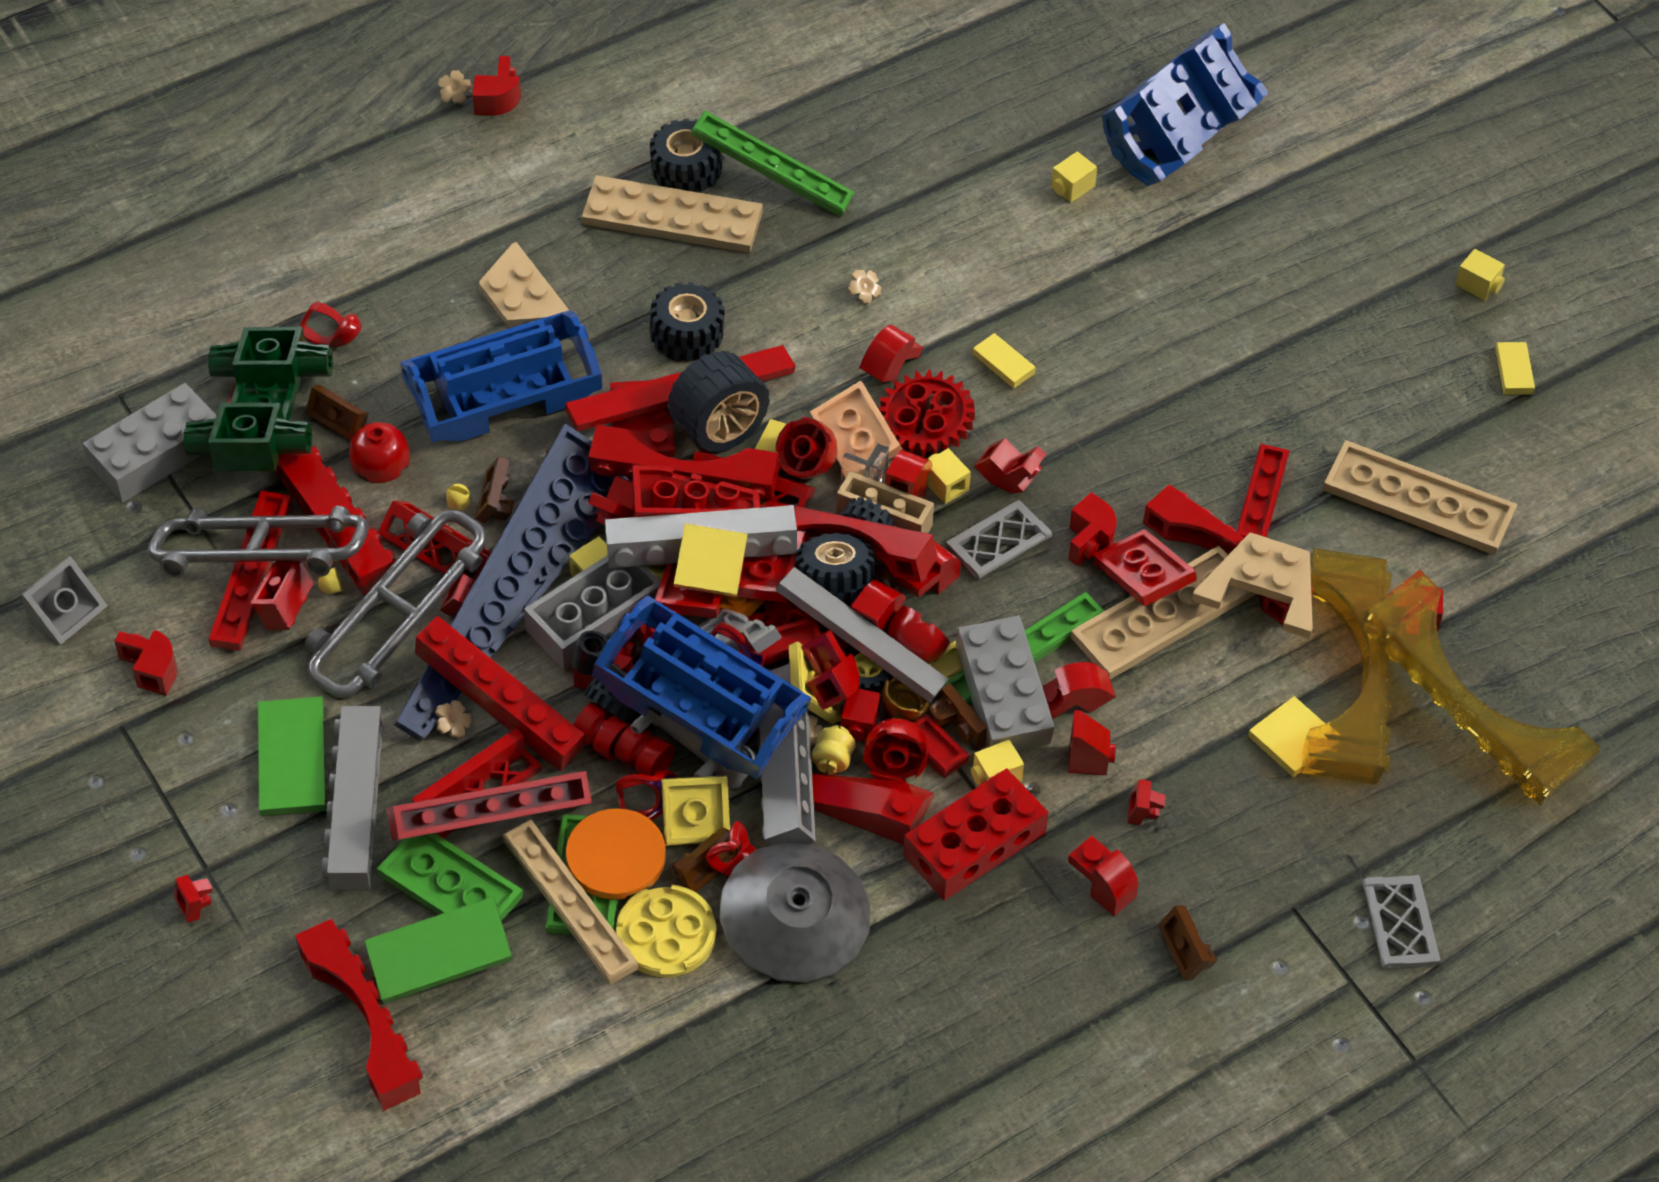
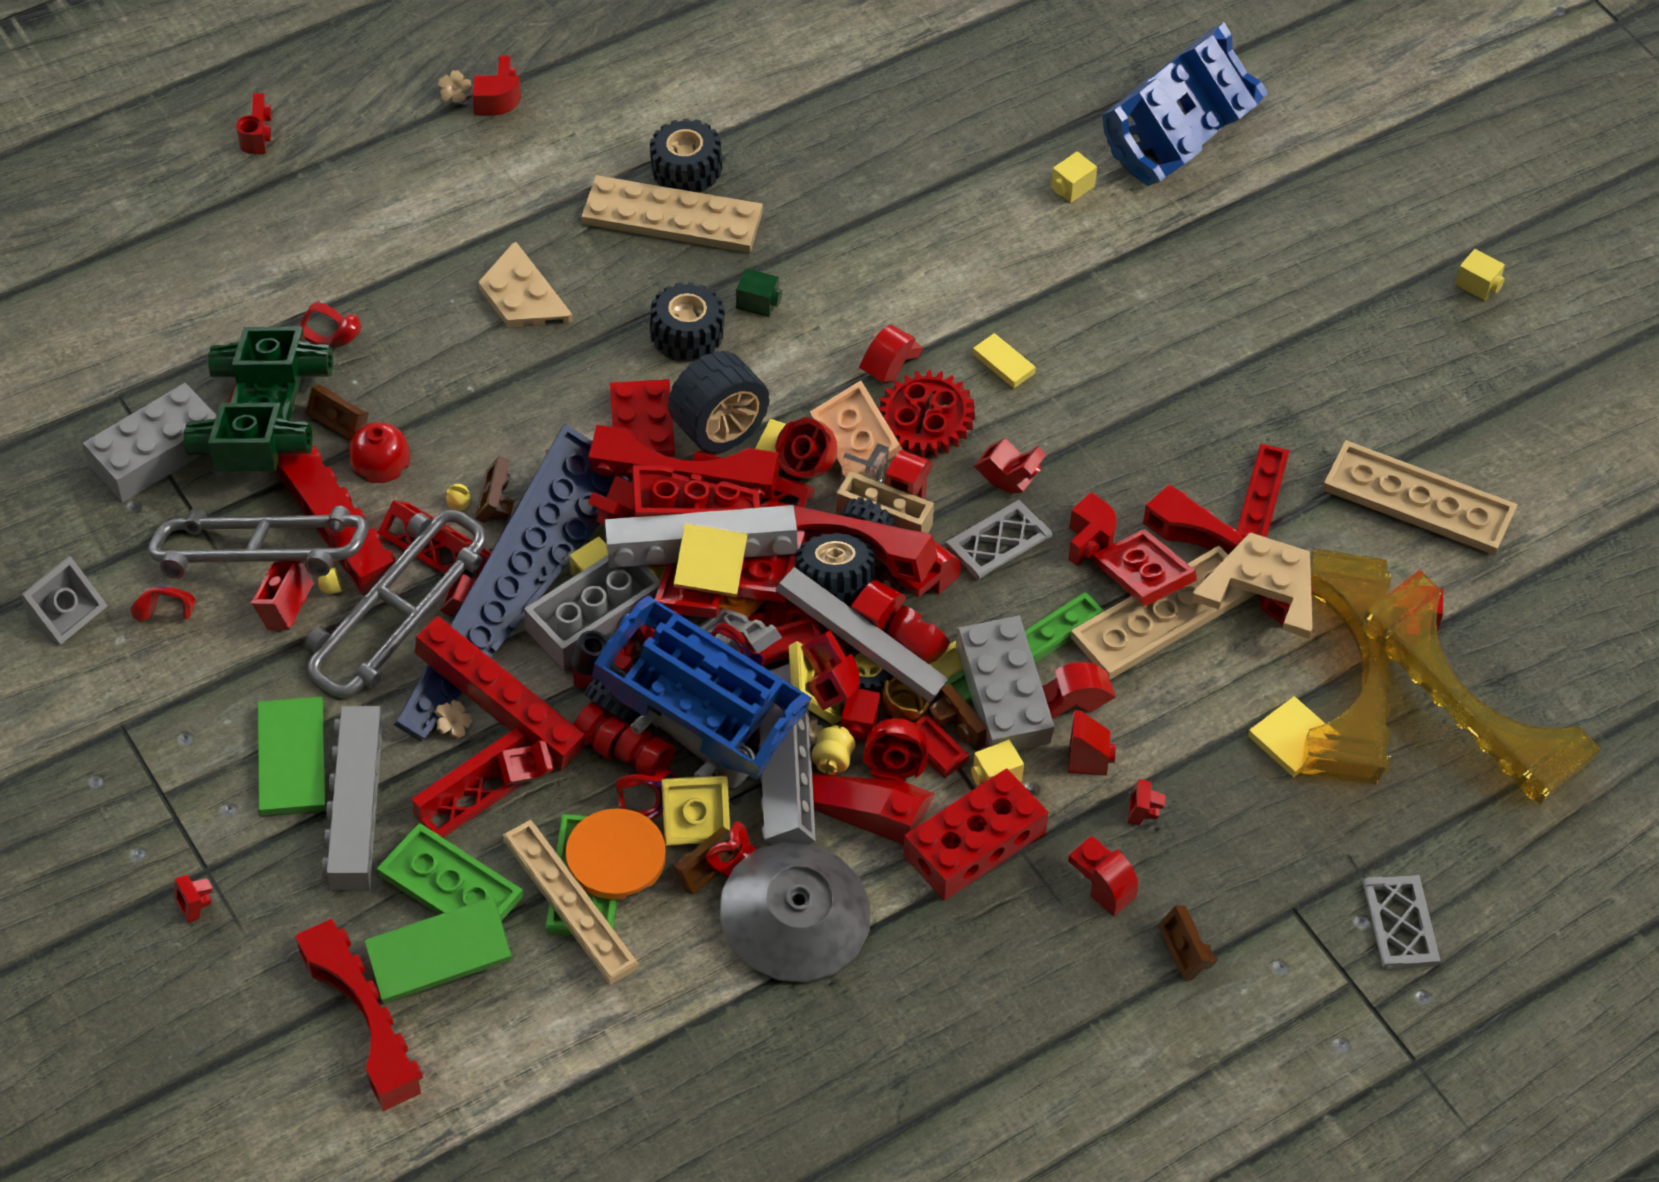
red brick [114,630,177,696] -> none
red plate [208,491,292,651] -> none
red brick [386,771,592,841] -> none
blue piece [400,310,602,443] -> none
red tile [565,345,796,432] -> none
light yellow tile [616,885,717,978] -> none
bright green tile [690,110,855,217] -> none
tan plant [847,270,882,304] -> none
light yellow brick [927,448,971,504] -> none
light yellow tile [1495,342,1535,395] -> none
none -> red piece [130,586,196,623]
none -> red plate [236,93,272,154]
none -> red bracket [497,740,553,785]
none -> dark green brick [736,268,782,317]

